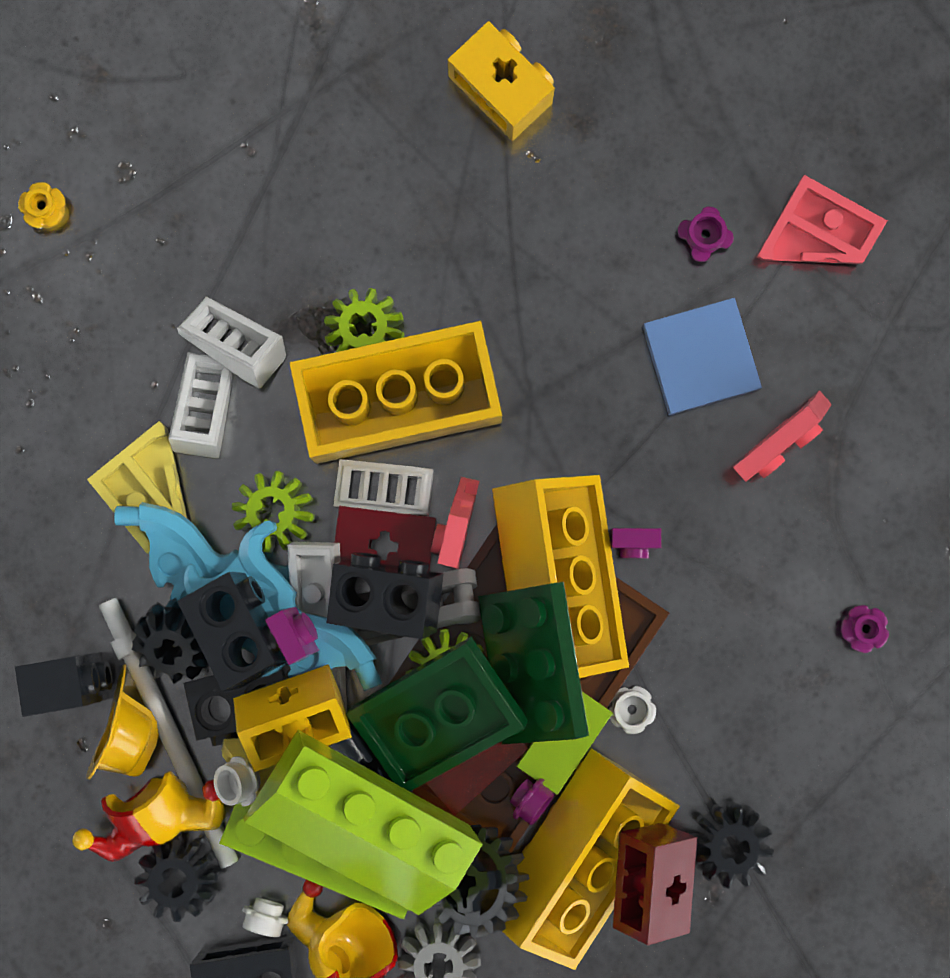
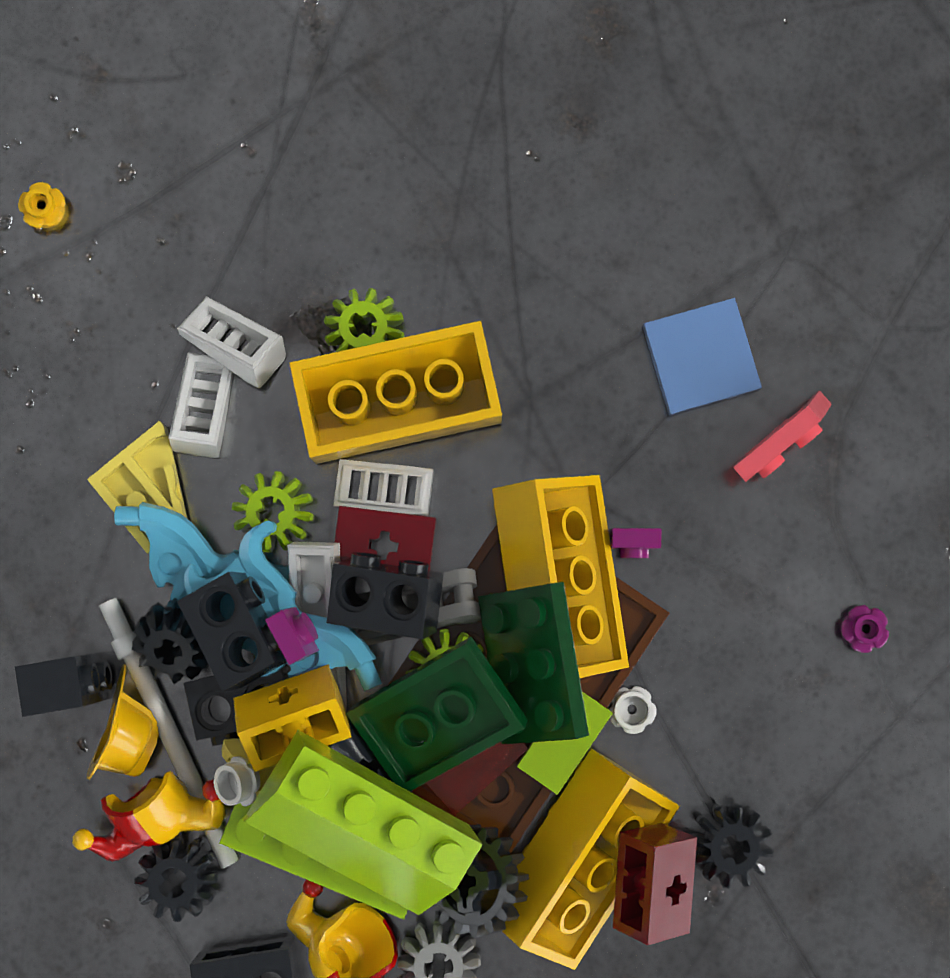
white plate [242,898,289,937] -> none
coral wing [431,477,480,569] -> none
yellow brick [447,21,555,141] -> none
magenta plate [510,778,555,825] -> none
magenta plate [677,206,734,262] -> none
coral wing [756,175,888,264] -> none

